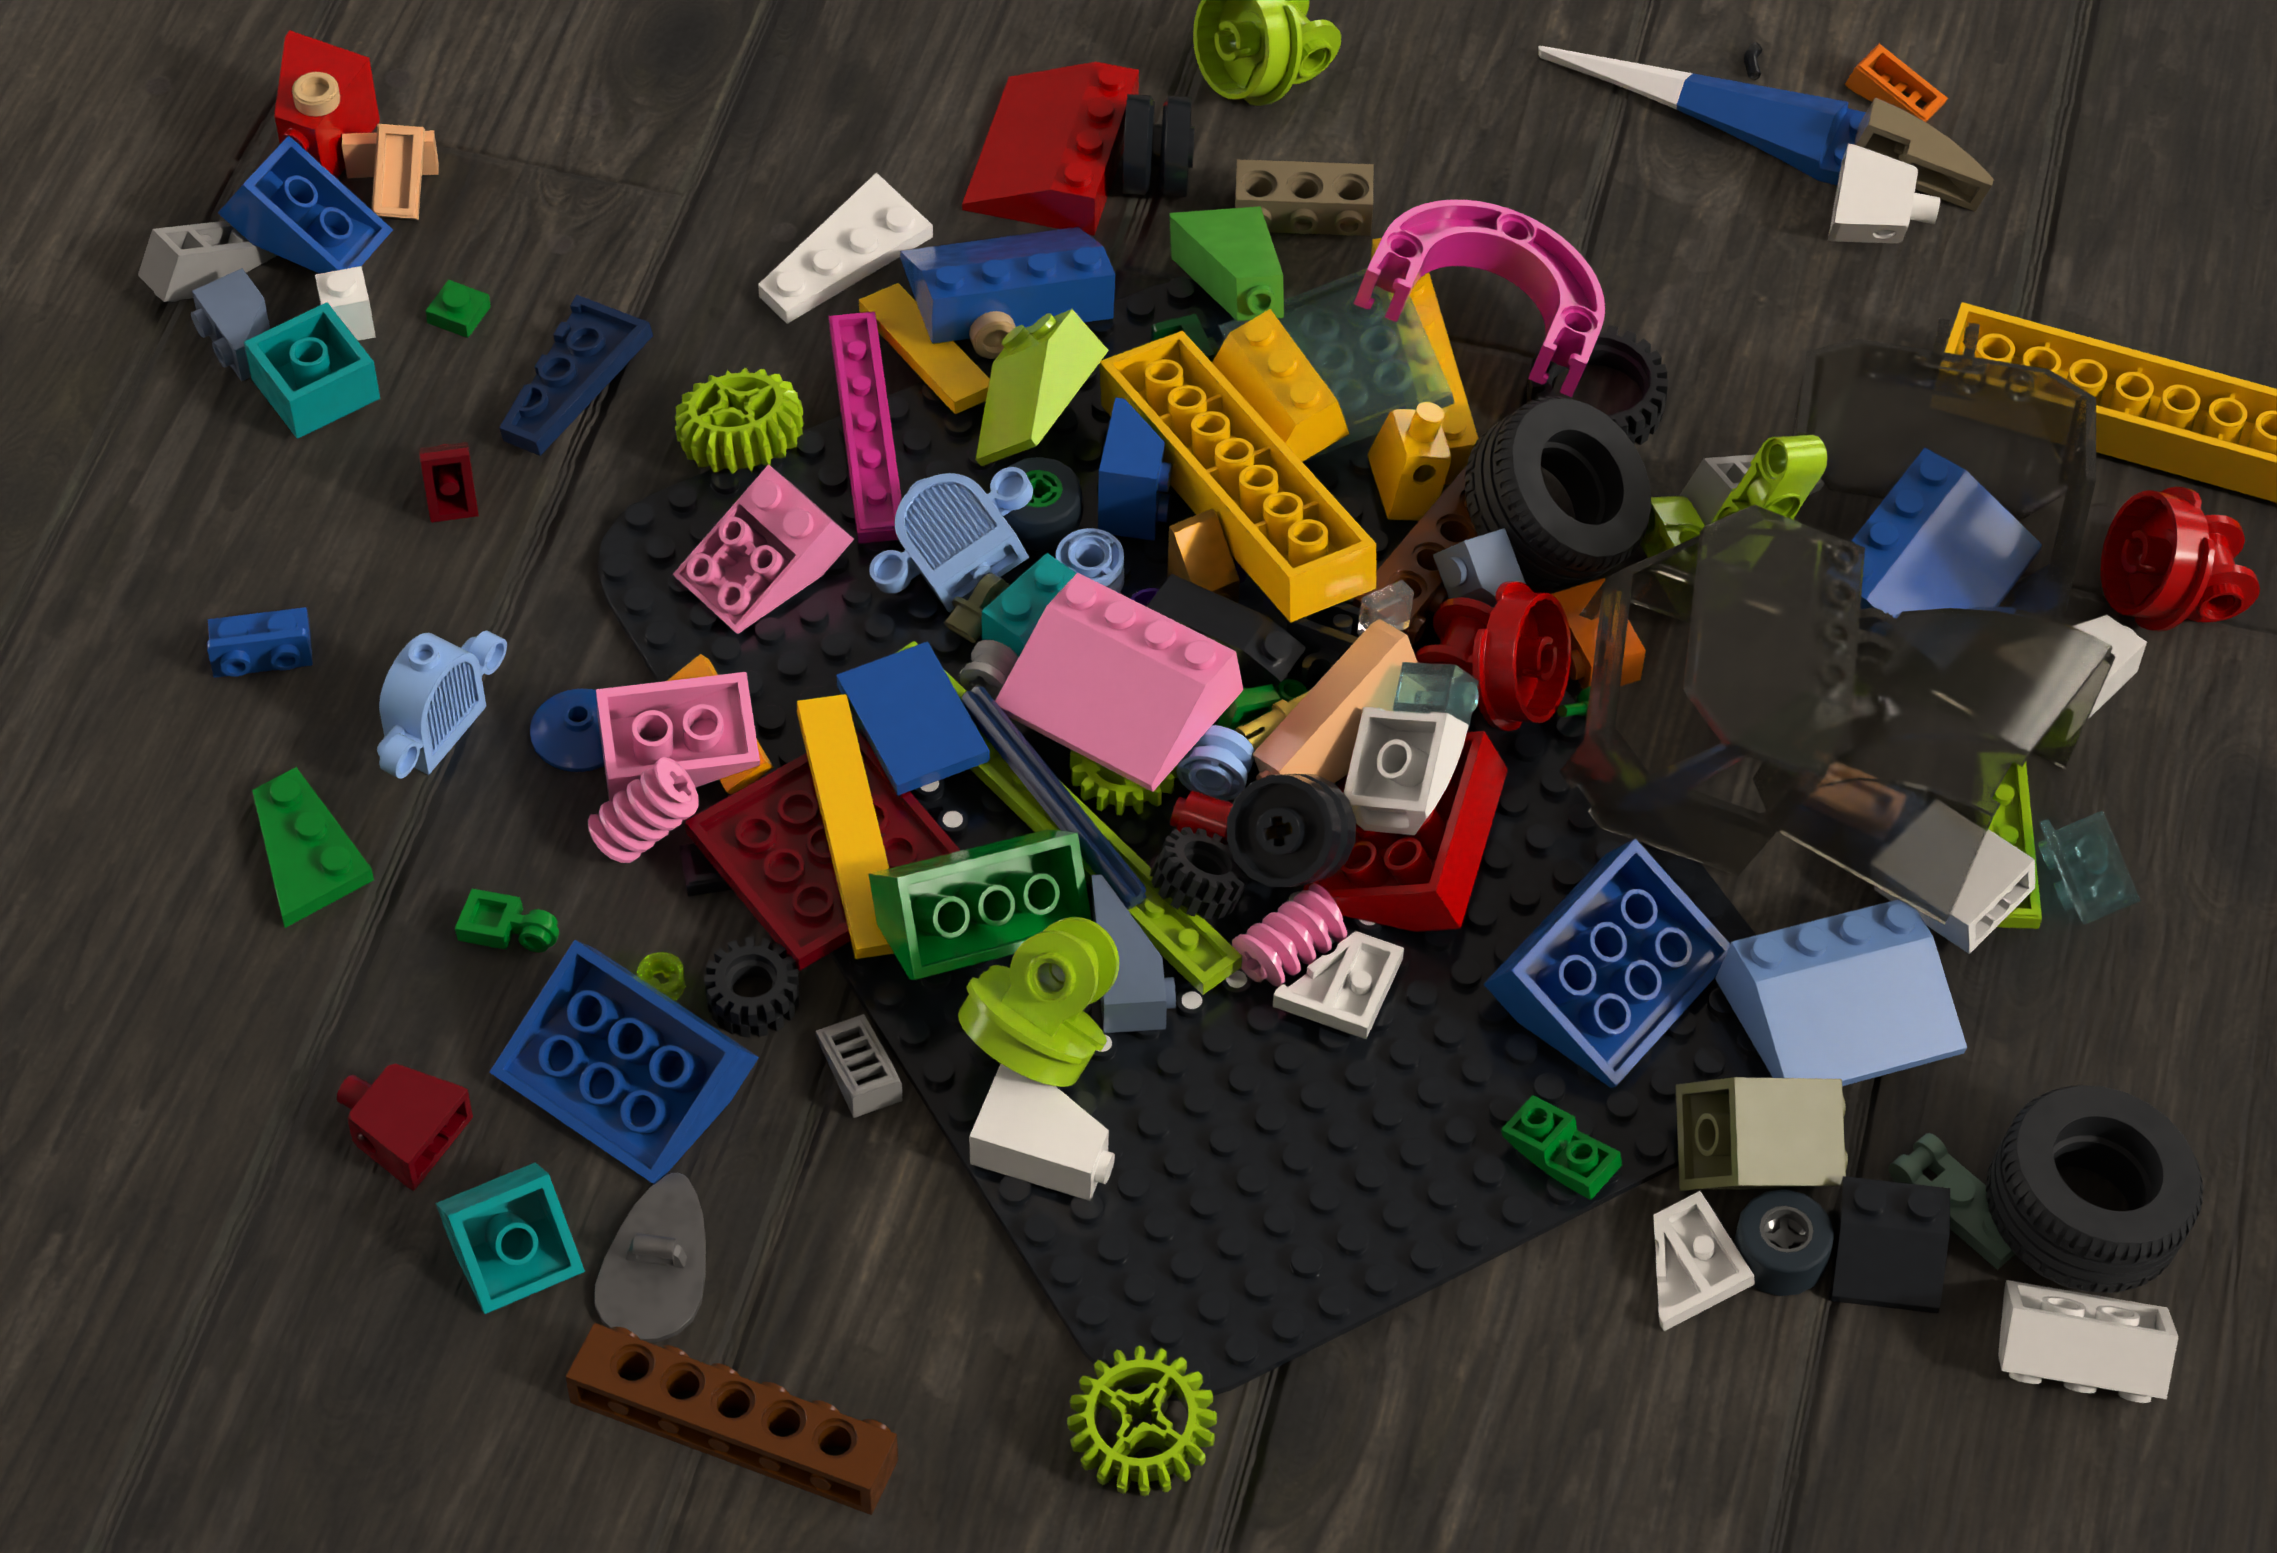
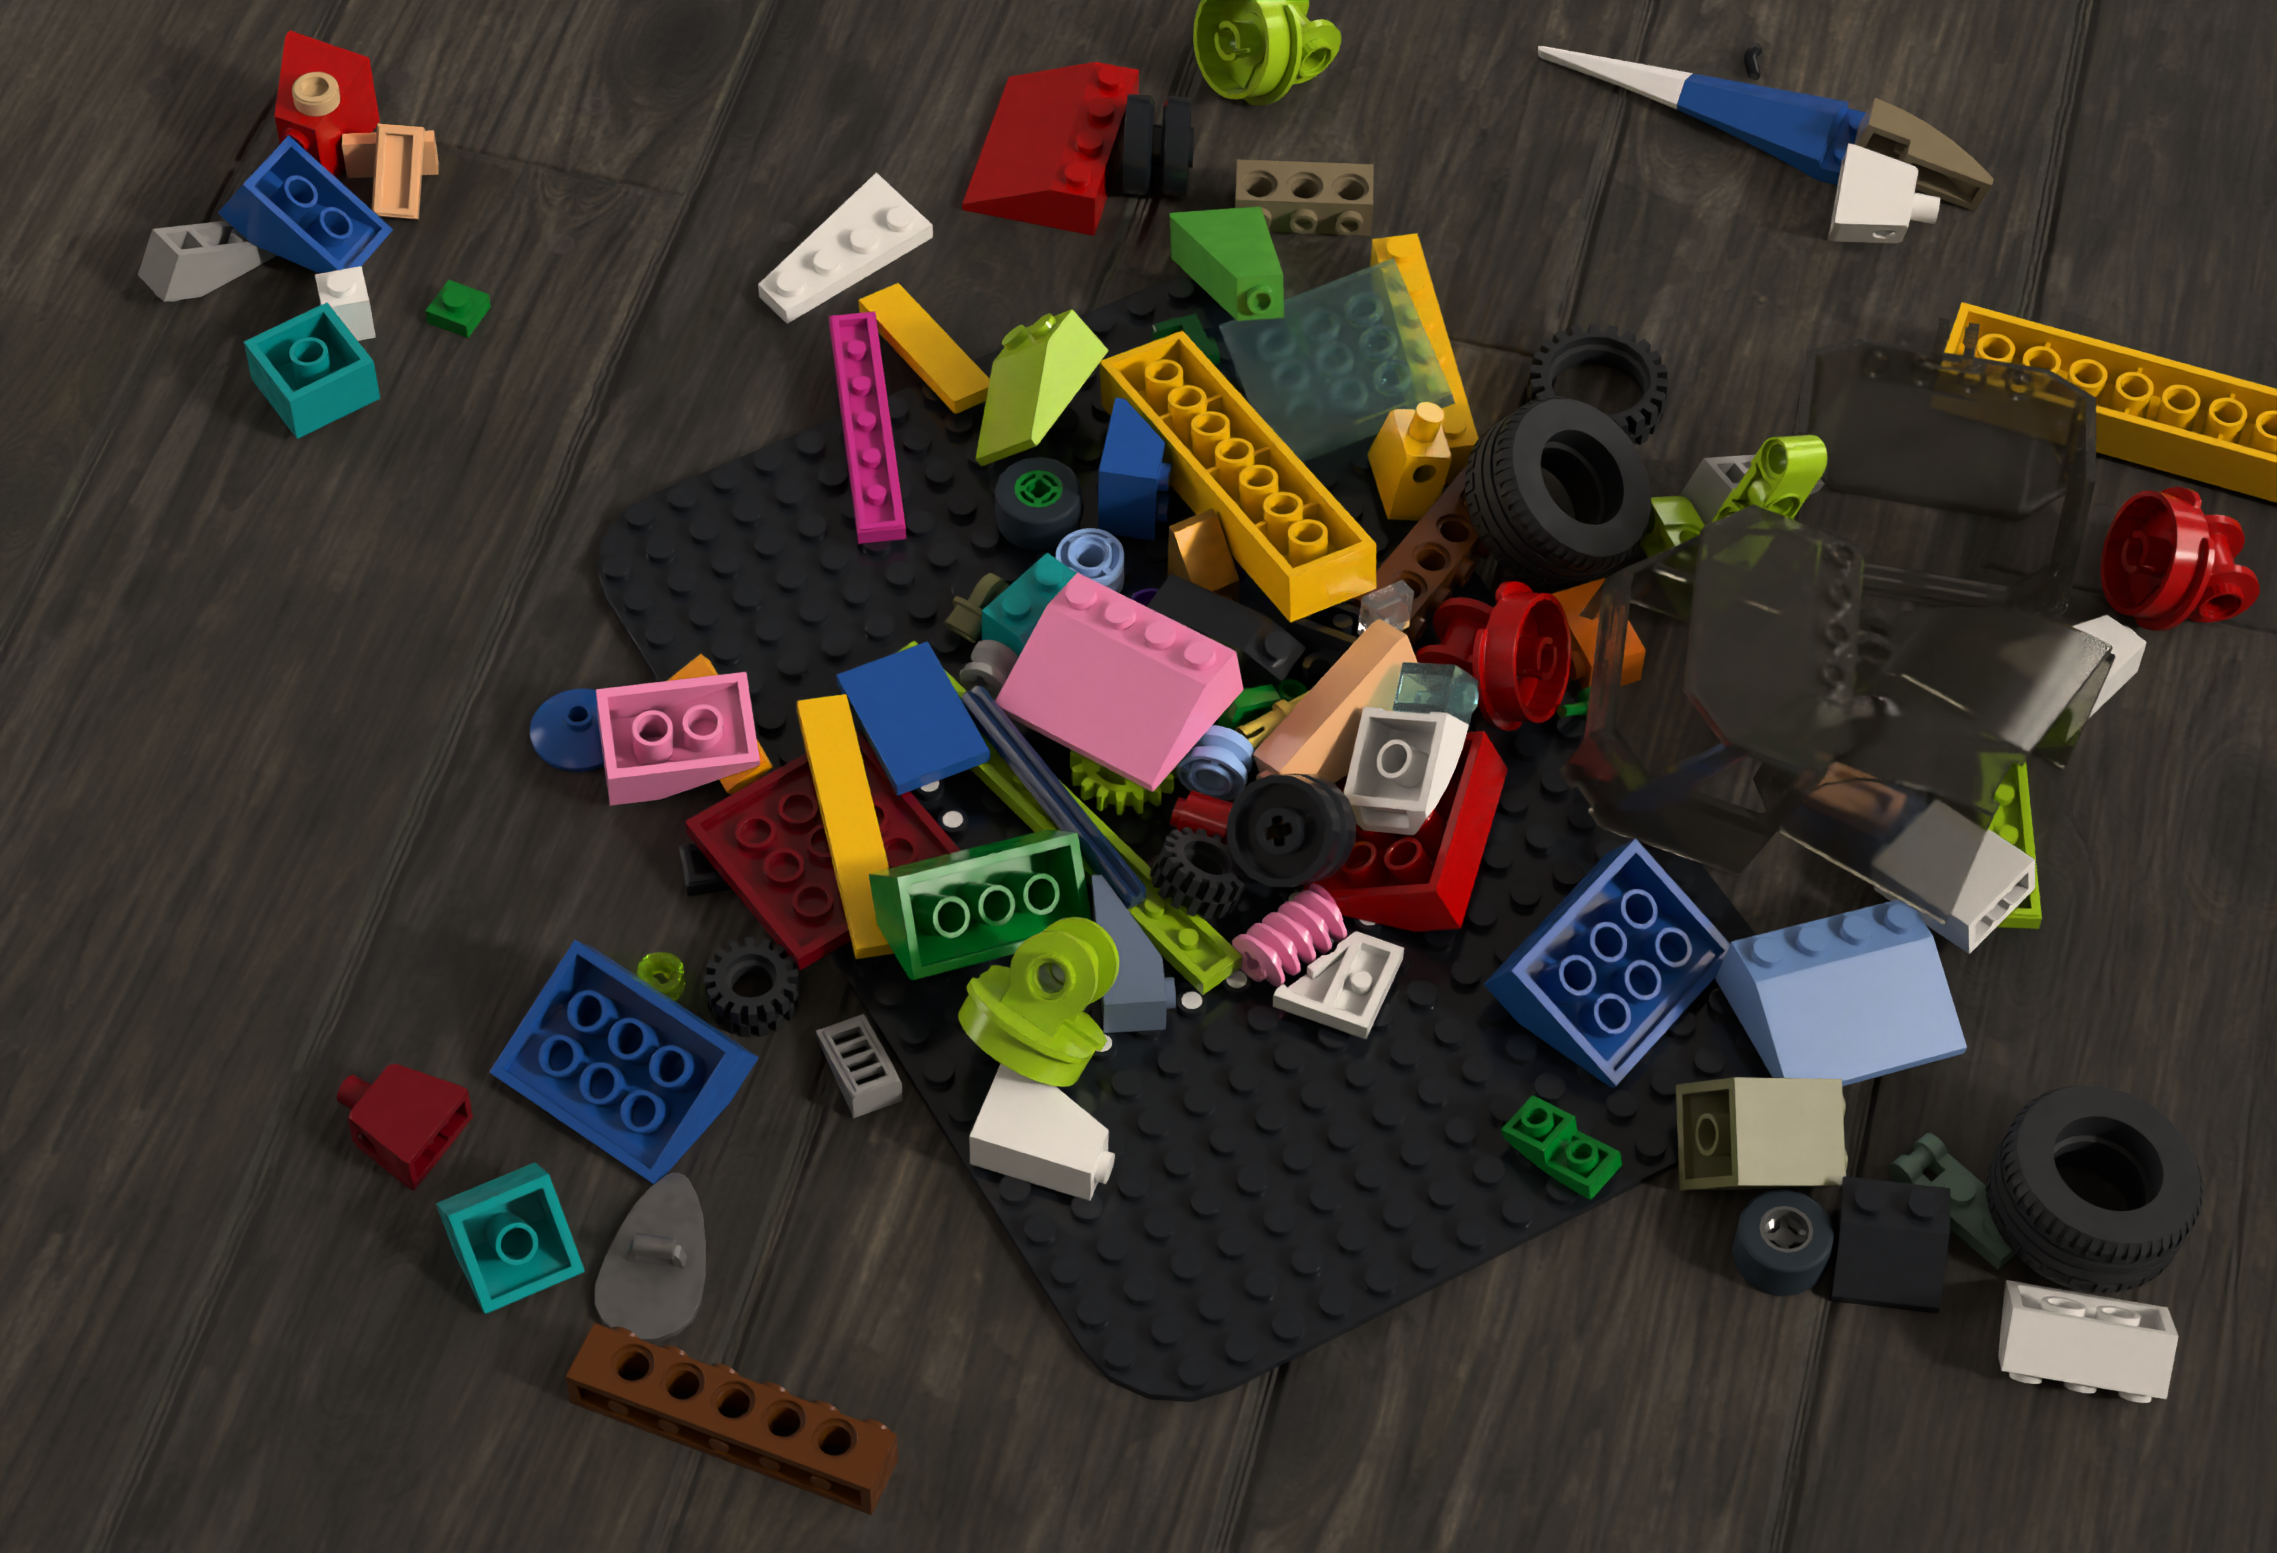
sand blue slope [191,268,270,381] -> none
blue bracket [207,607,313,678] -> none
green wing [252,767,374,928] -> none
light blue piece [377,630,507,779] -> none
dark red slope [419,442,479,523] -> none
green plate [455,888,559,953] -> none
dark blue wing [499,295,653,456] -> none
bright pink piece [588,757,698,863] -> none
bright pink slope [673,464,854,634] -> none
lime gear [675,368,804,474] -> none
light blue piece [869,467,1033,612] -> none
blue slope [900,227,1115,344] -> none
tan tile [969,311,1016,359] -> none
lime gear [1067,1345,1217,1496] -> none
yellow slope [1212,309,1350,462] -> none
dark pink piece [1353,200,1605,397] -> none
sand blue slope [1433,528,1526,607] -> none
white wing [1653,1191,1755,1331] -> none
blue slope [1817,448,2042,680] -> none
orange slope [1845,43,1948,122] -> none
clear light blue bracket [2037,810,2141,925] -> none

